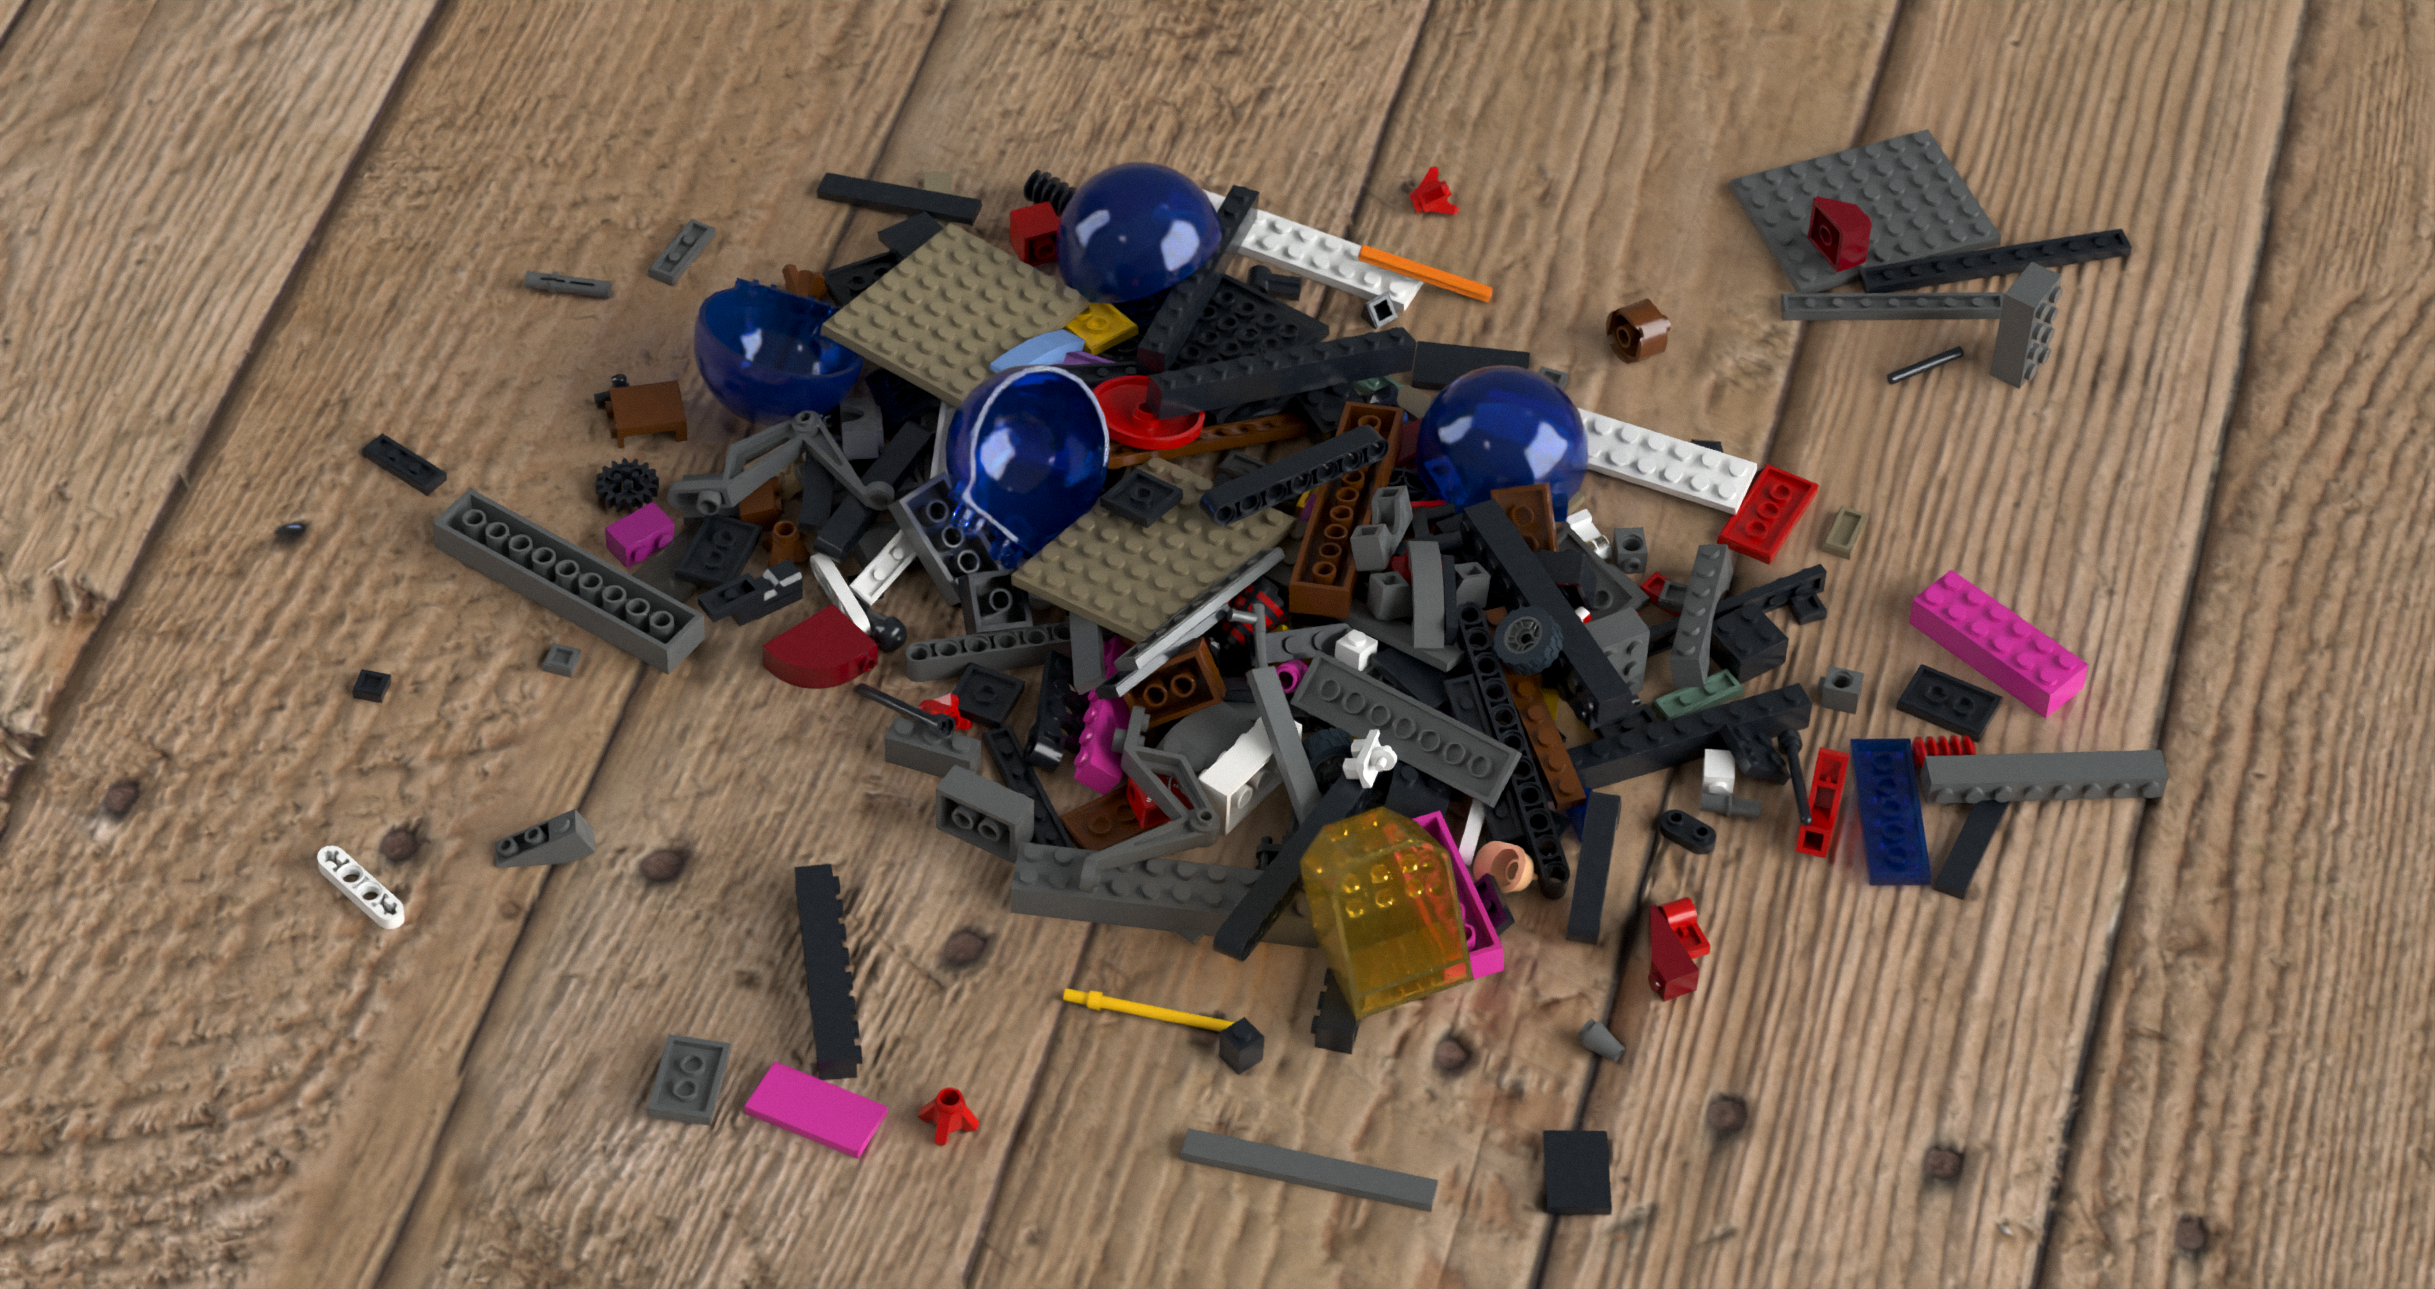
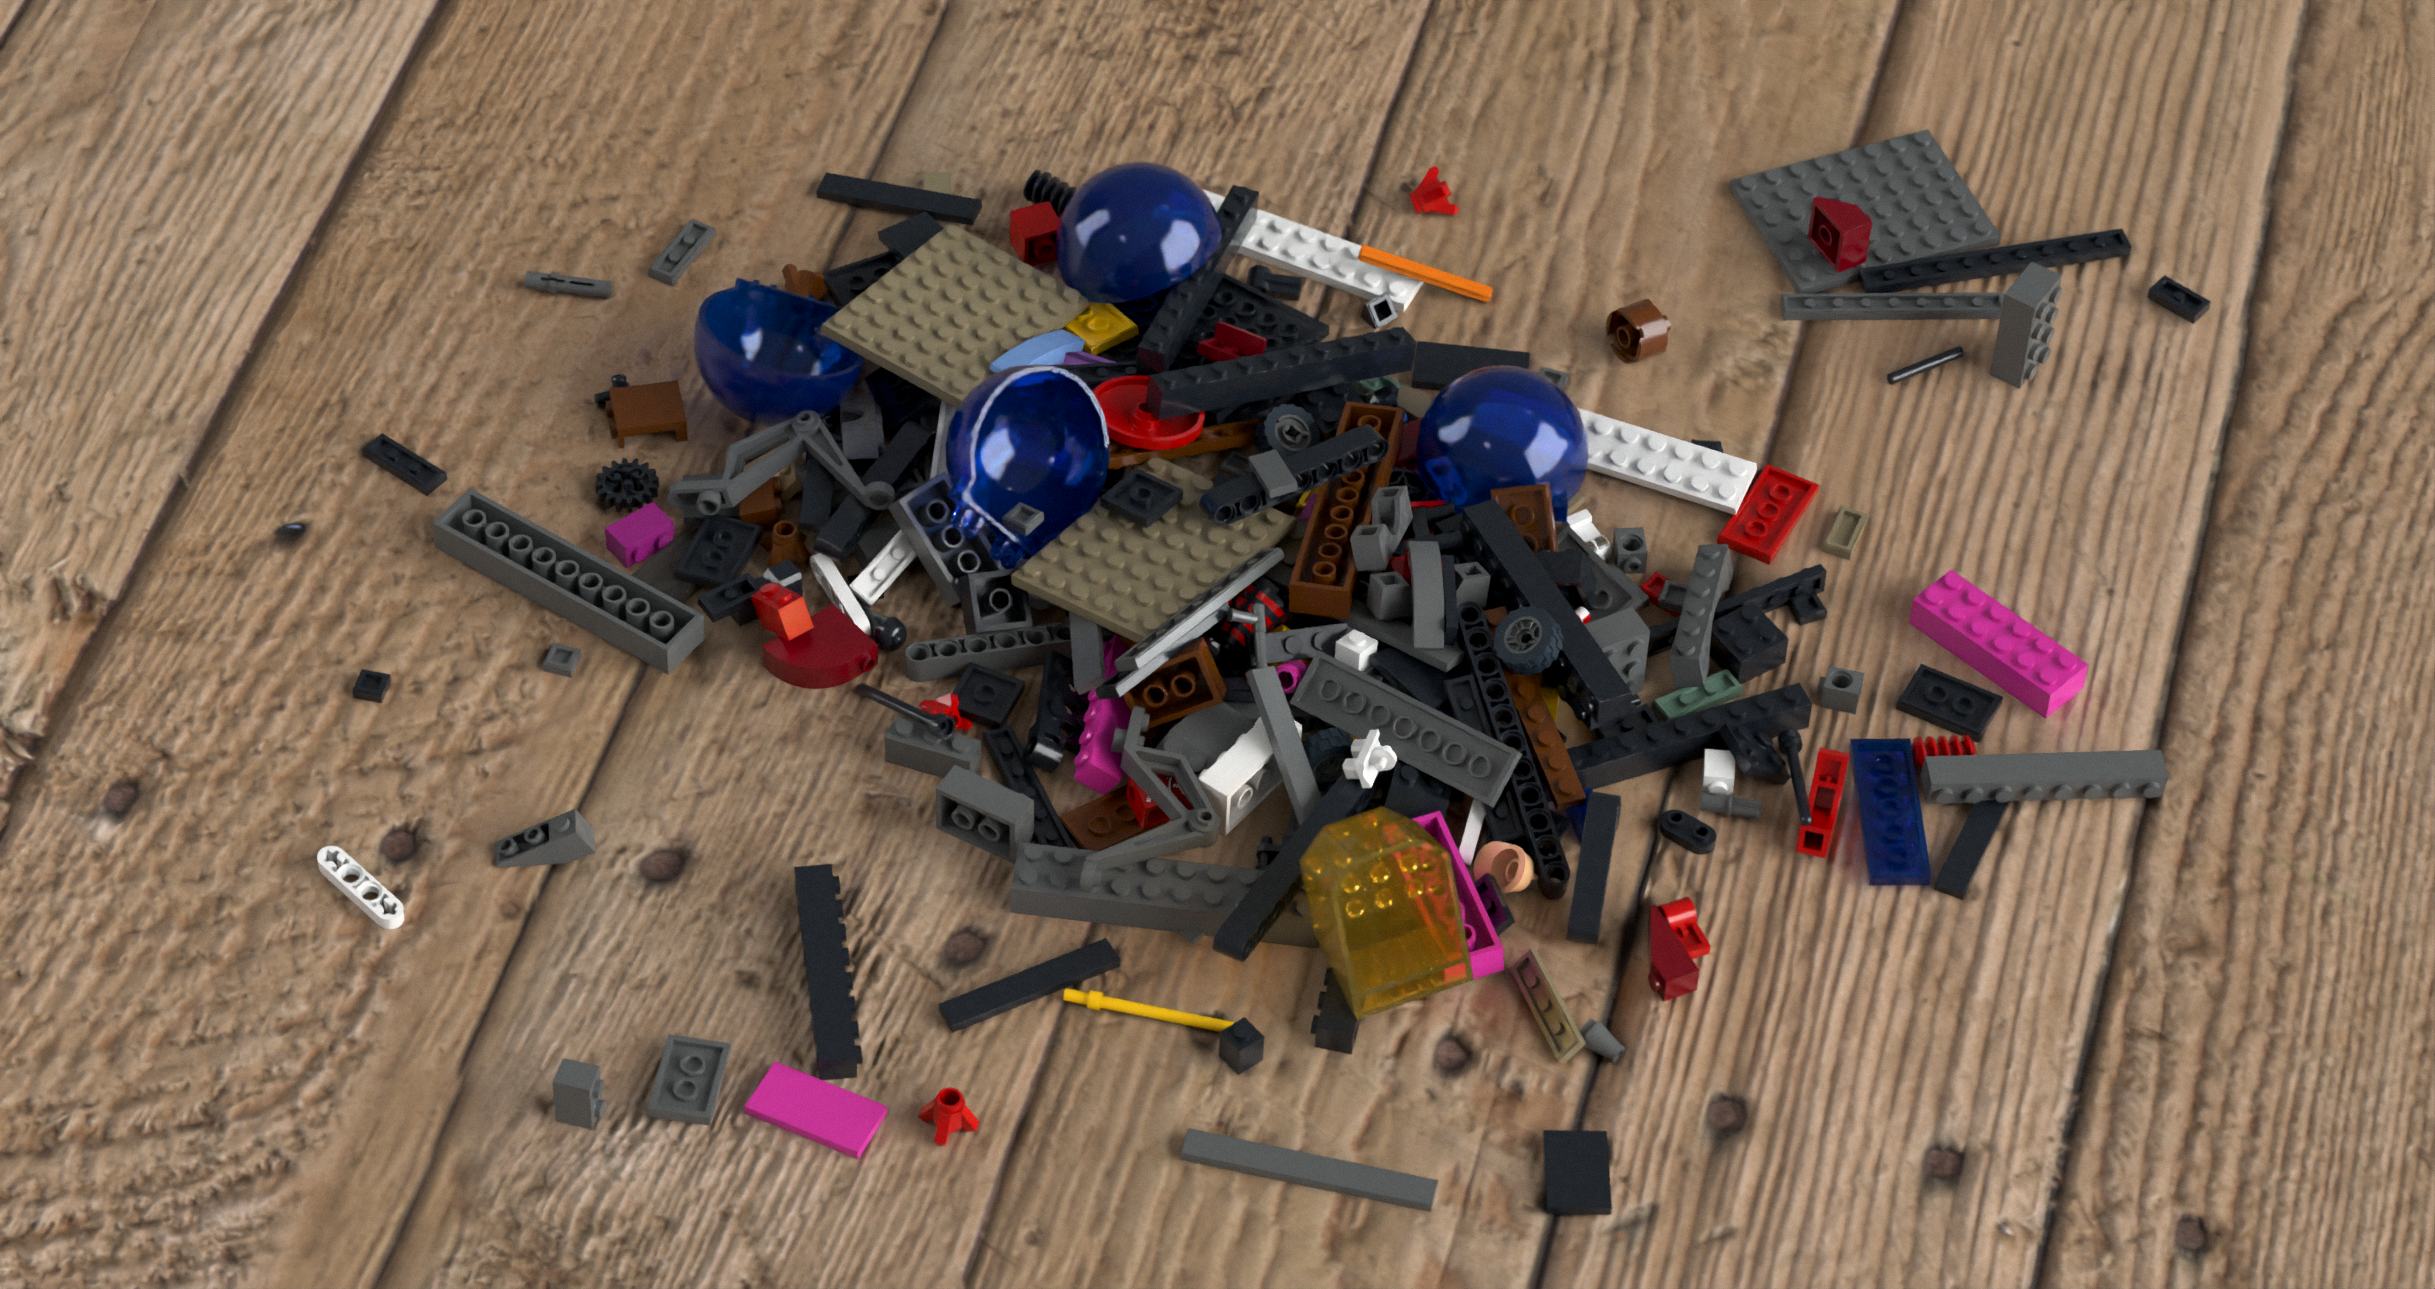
none -> dark grey brick [553,1058,606,1130]
none -> red brick [751,582,814,641]
none -> black tile [939,938,1120,1033]
none -> dark grey tile [1002,502,1044,536]
none -> dark red bracket [1196,321,1267,363]
none -> dark grey tile [1248,449,1298,498]
none -> black wheel [1254,404,1321,459]
none -> dark tan tile [1509,949,1586,1064]
none -> black plate [2147,275,2211,324]

